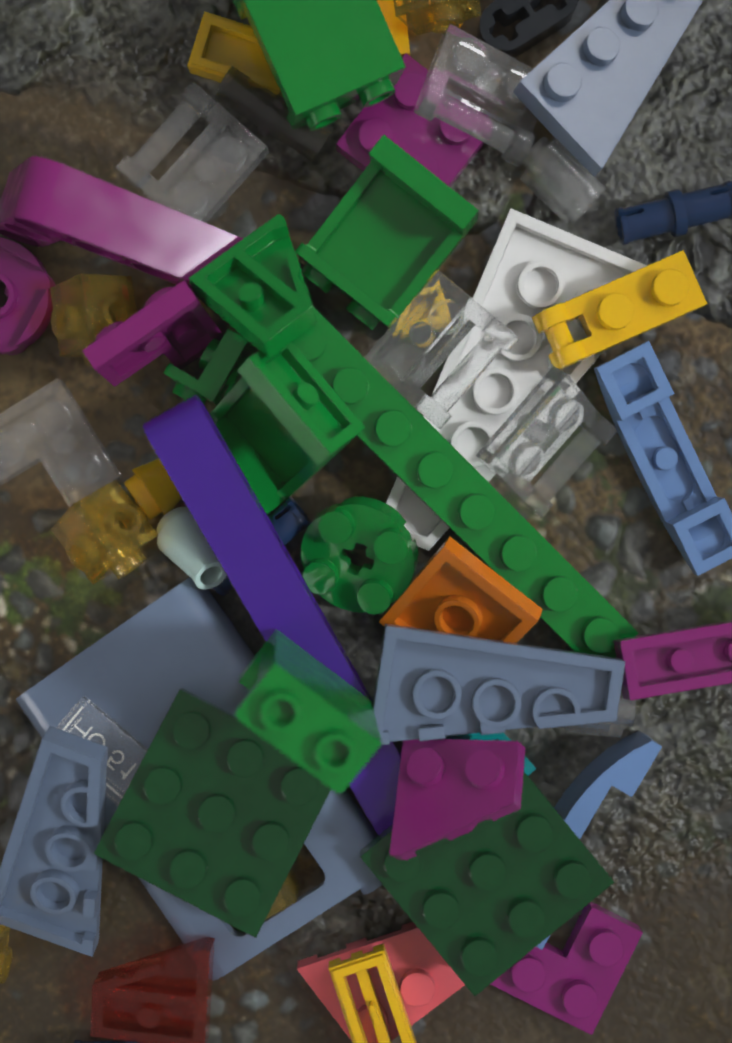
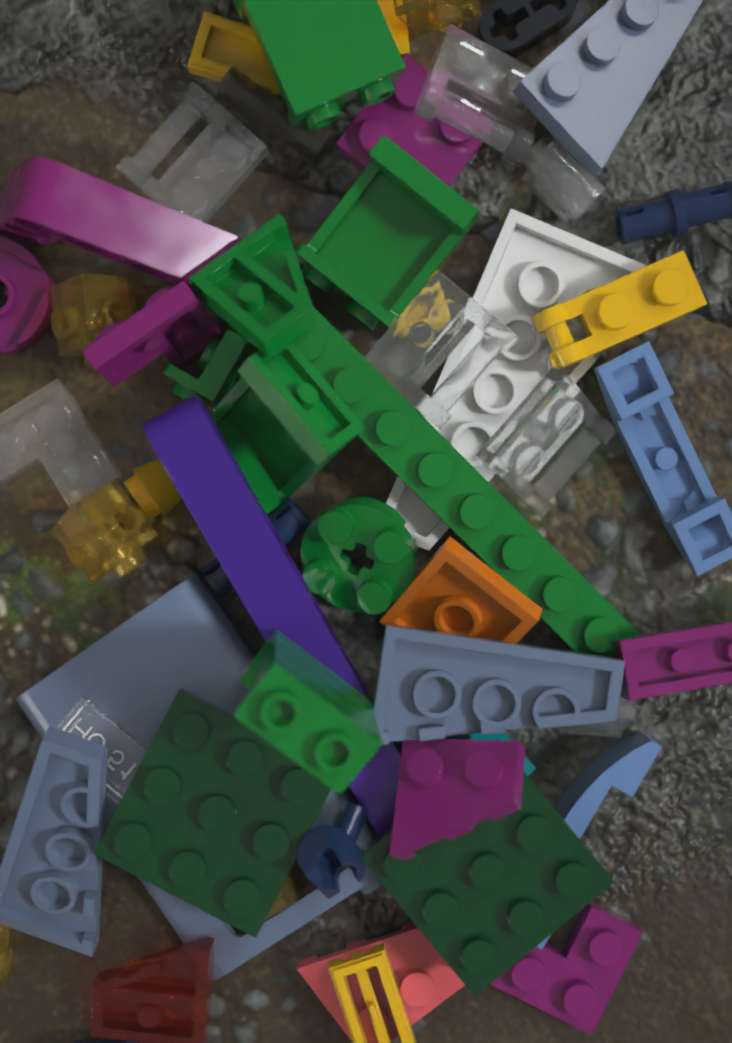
light aqua cone [157,507,227,590] -> none
none -> dark blue piece [297,803,368,899]

